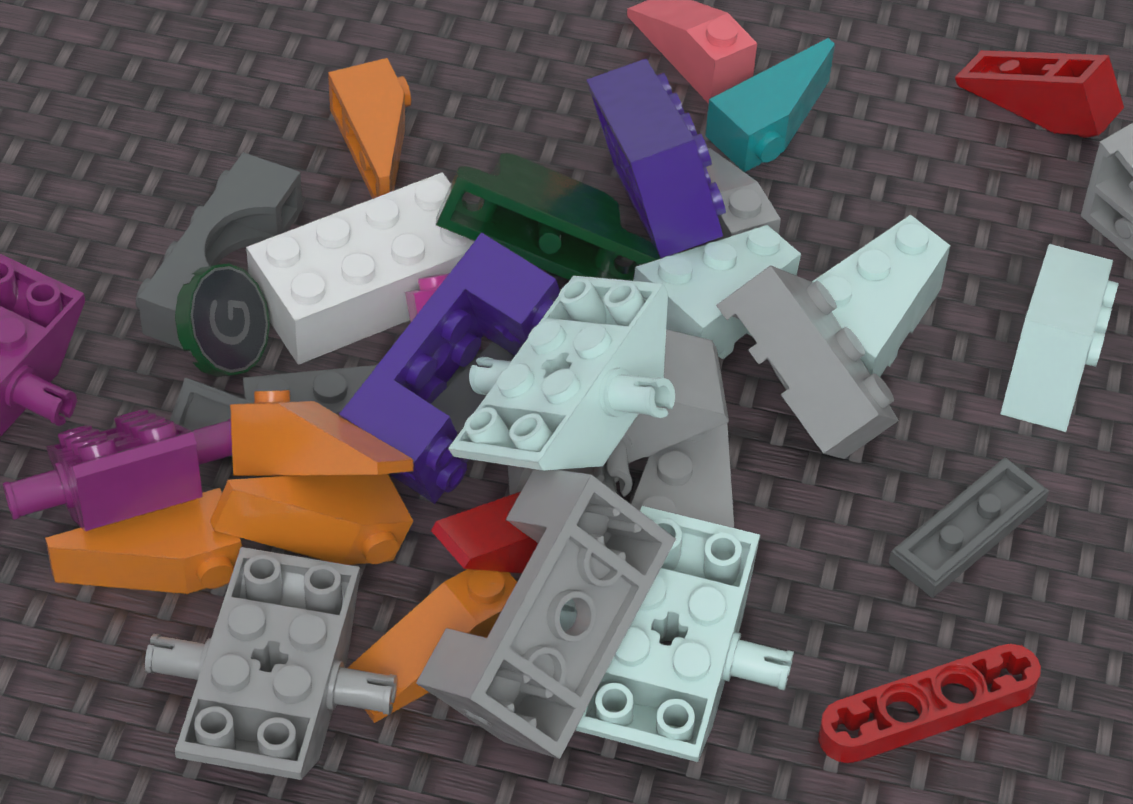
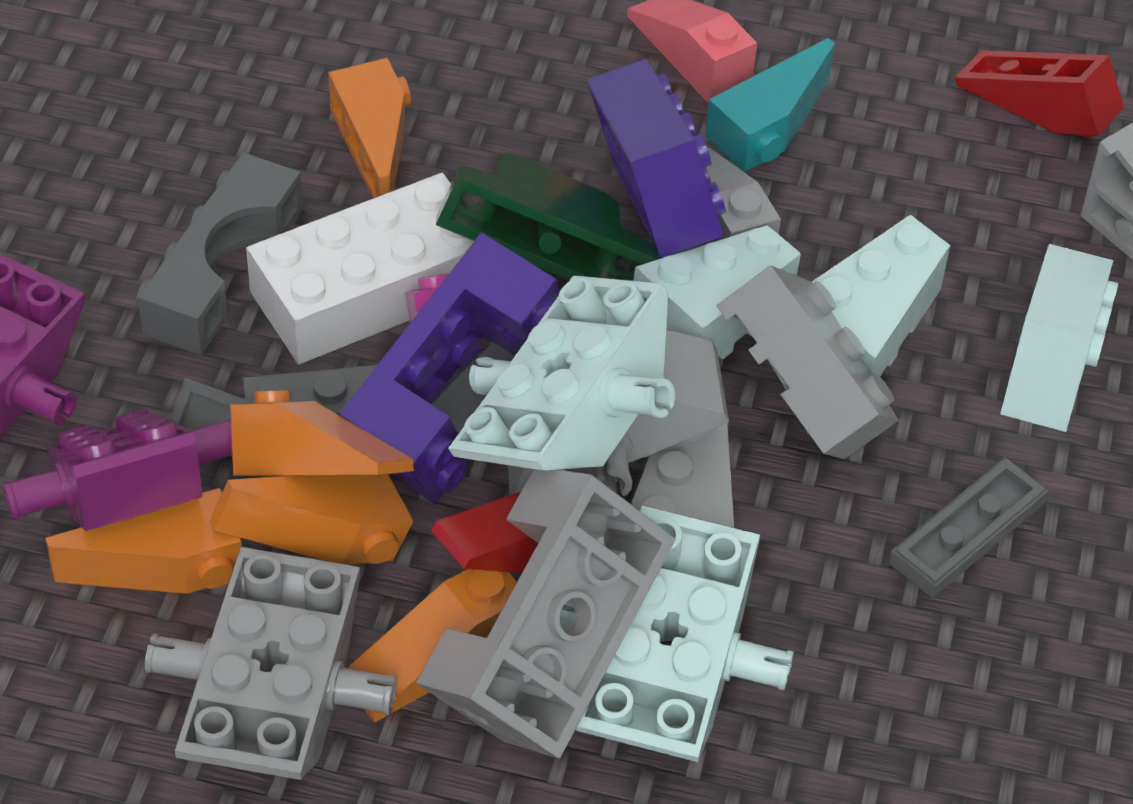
tile [175,263,270,377] -> none
red beam [818,644,1041,763] -> none

